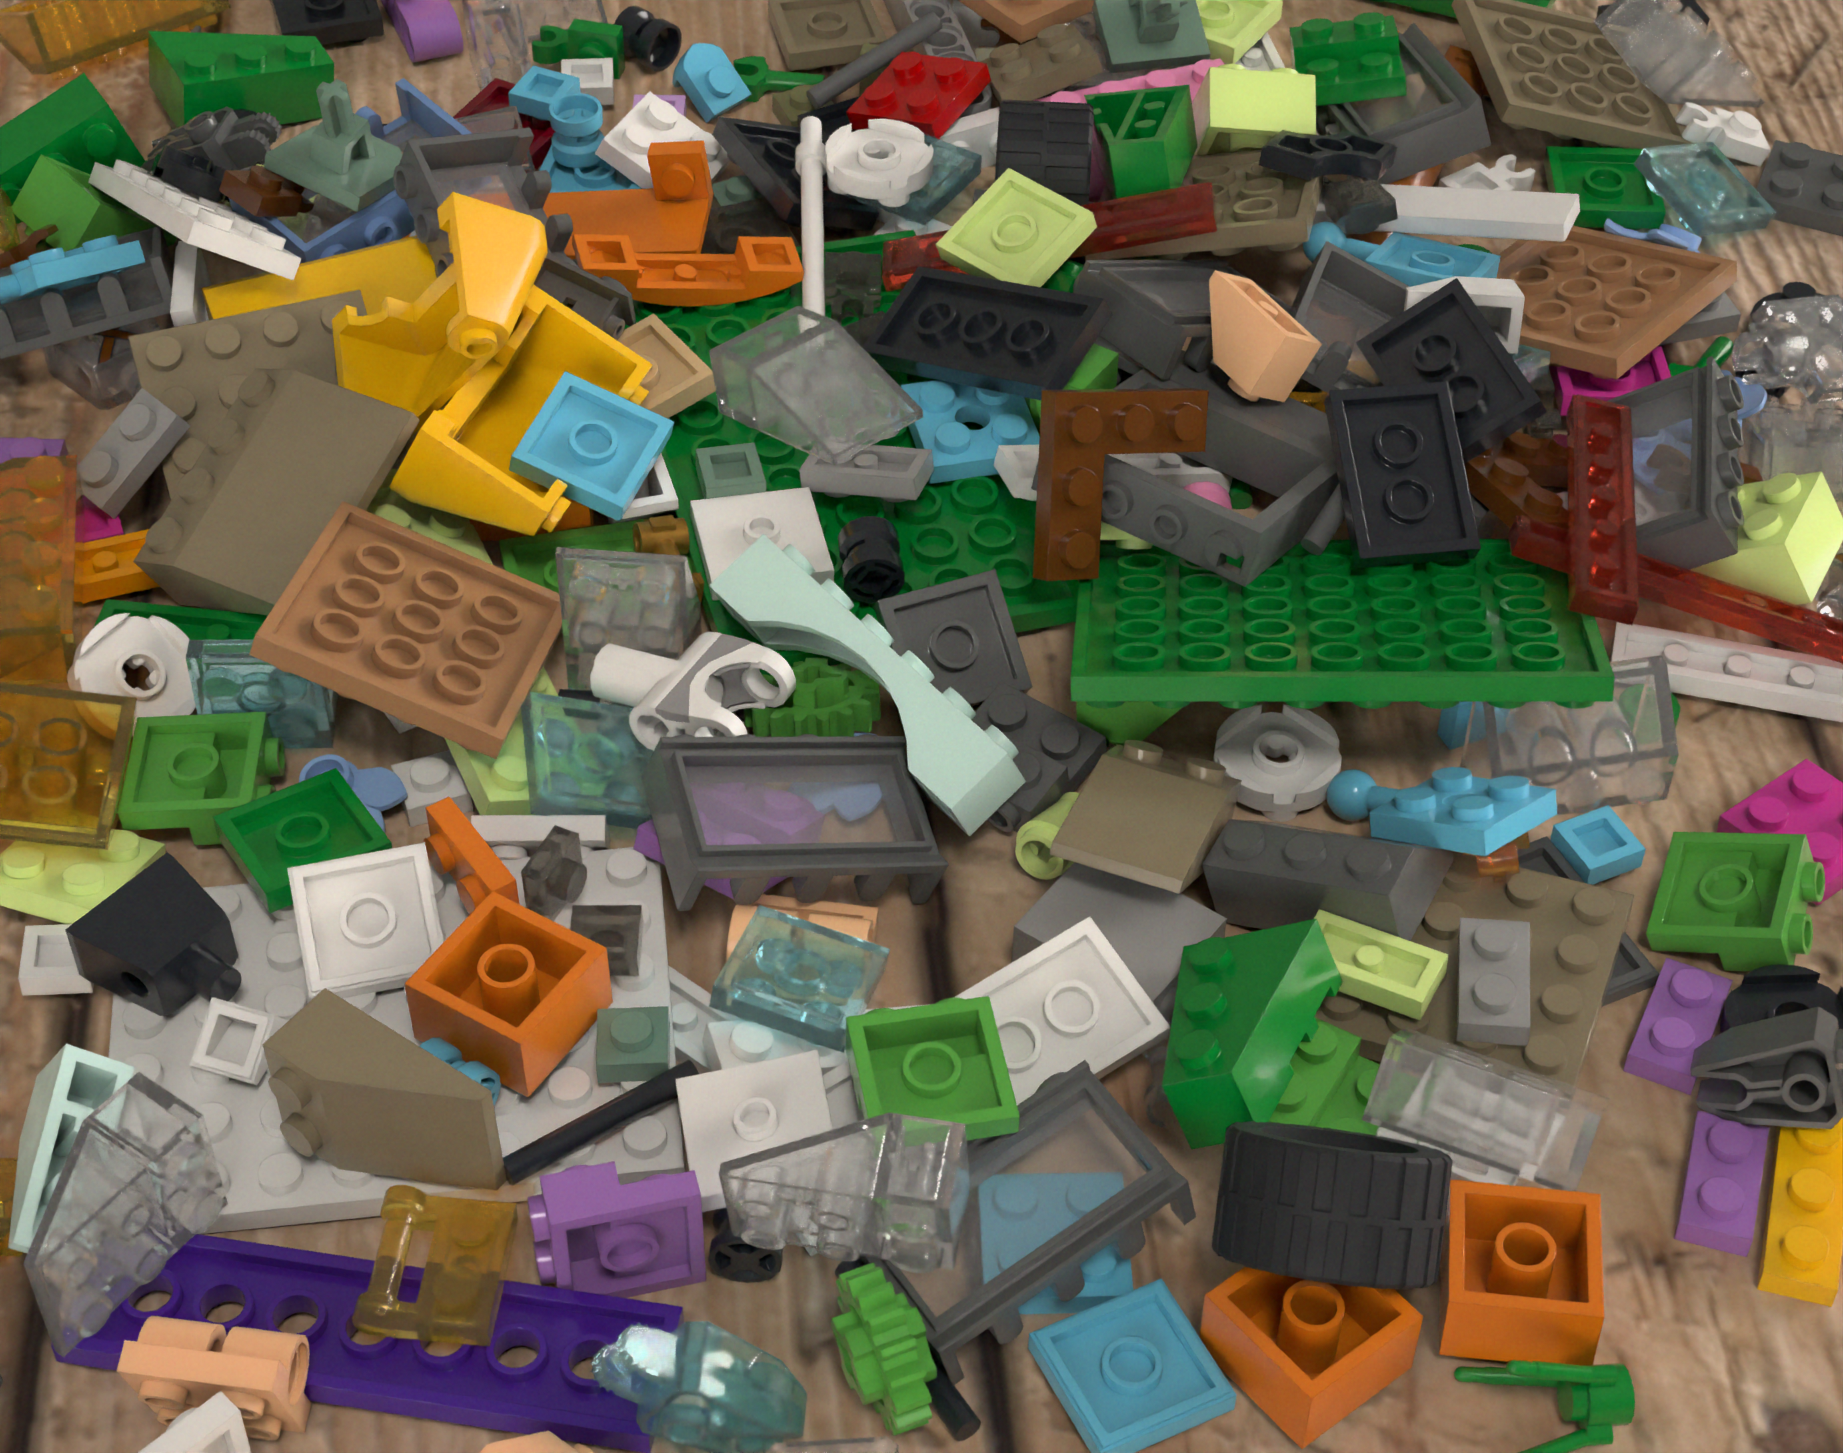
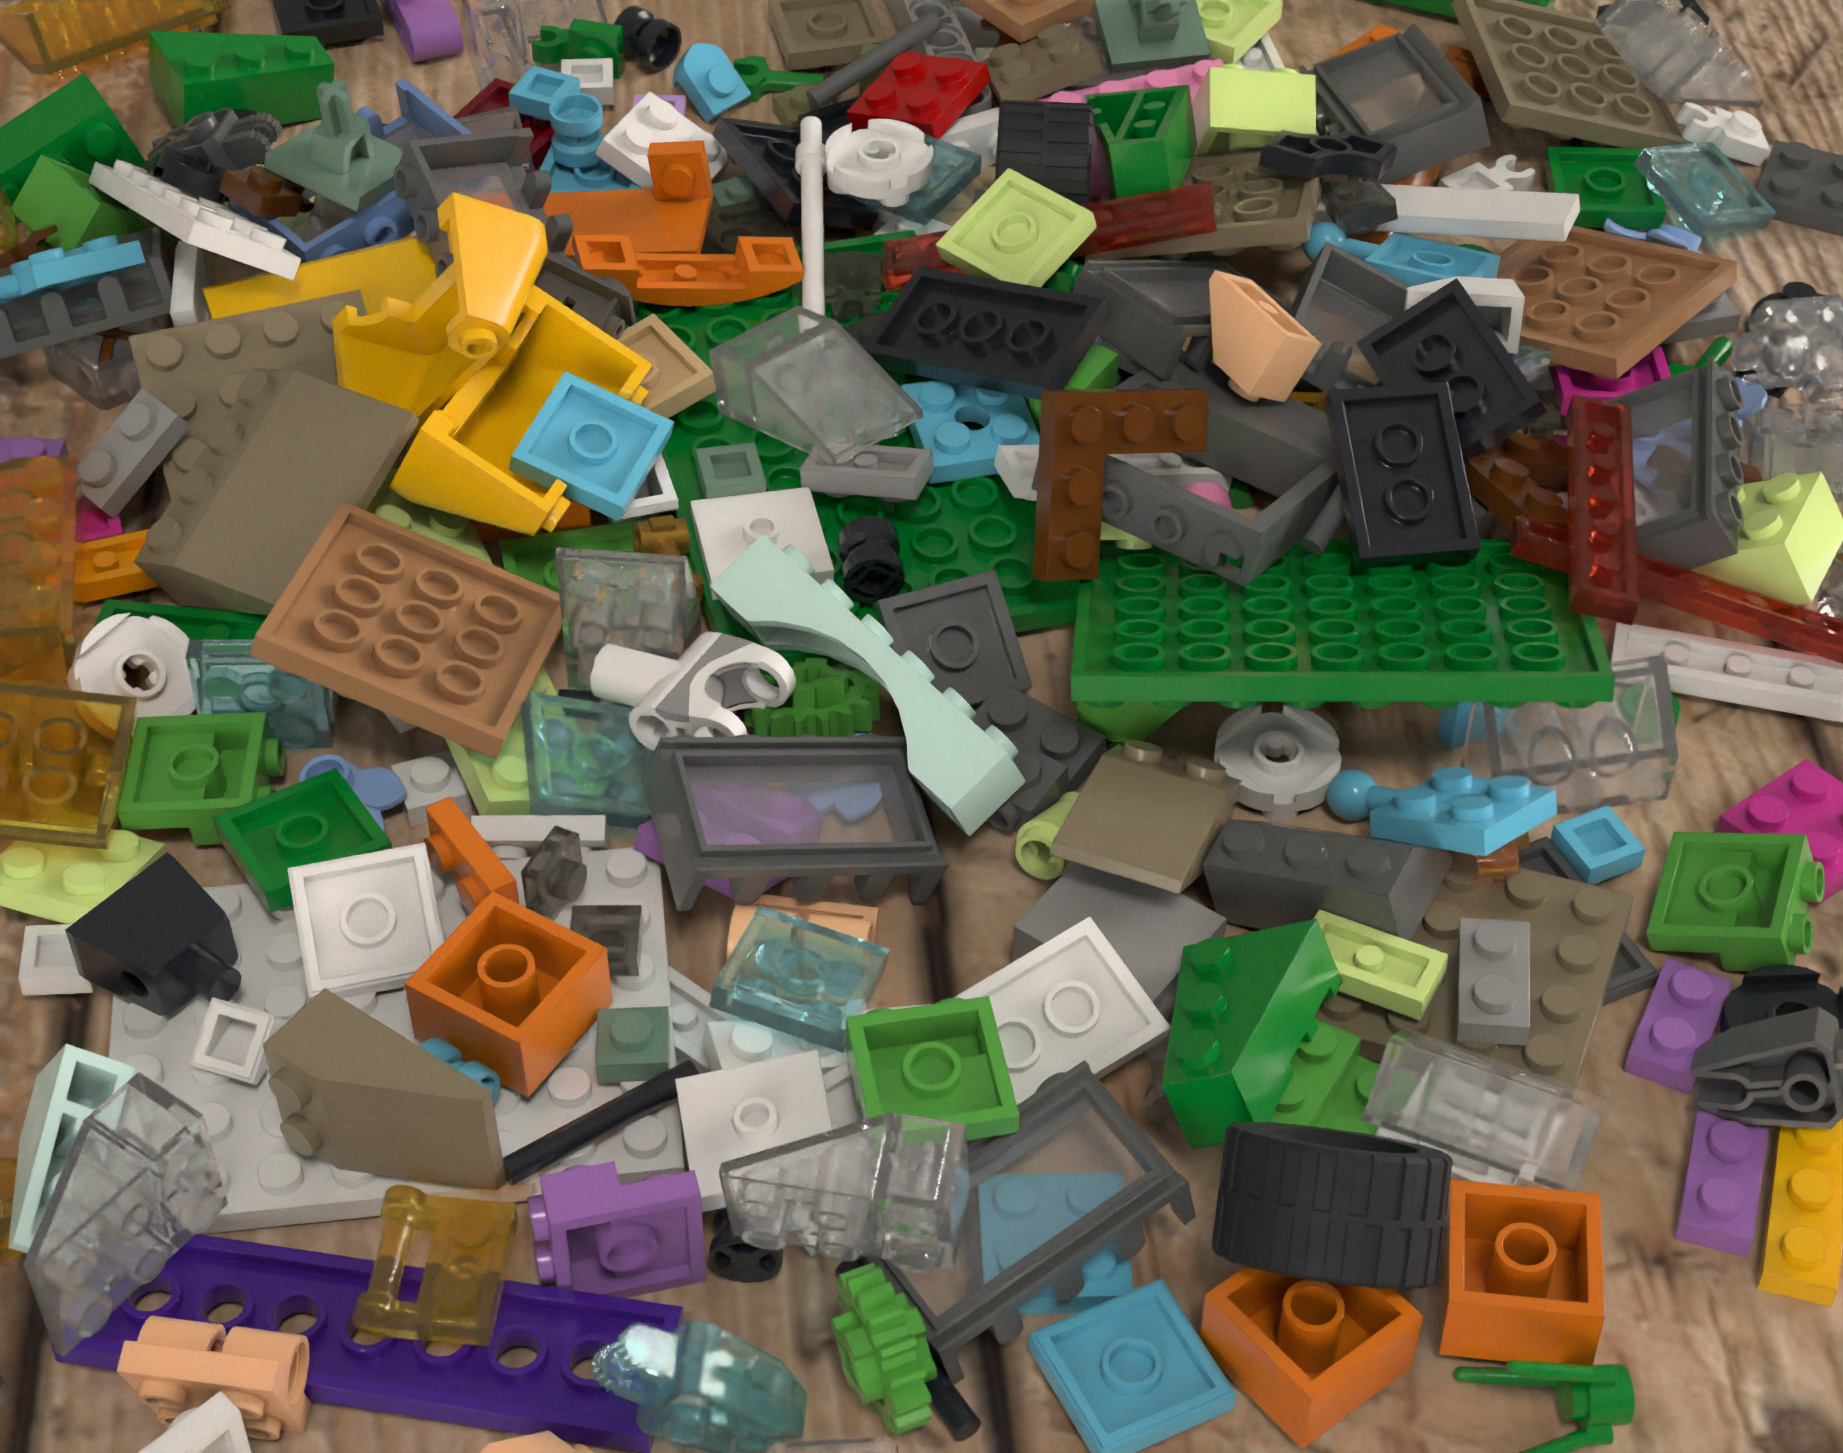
green plate [1289,12,1407,106] -> none

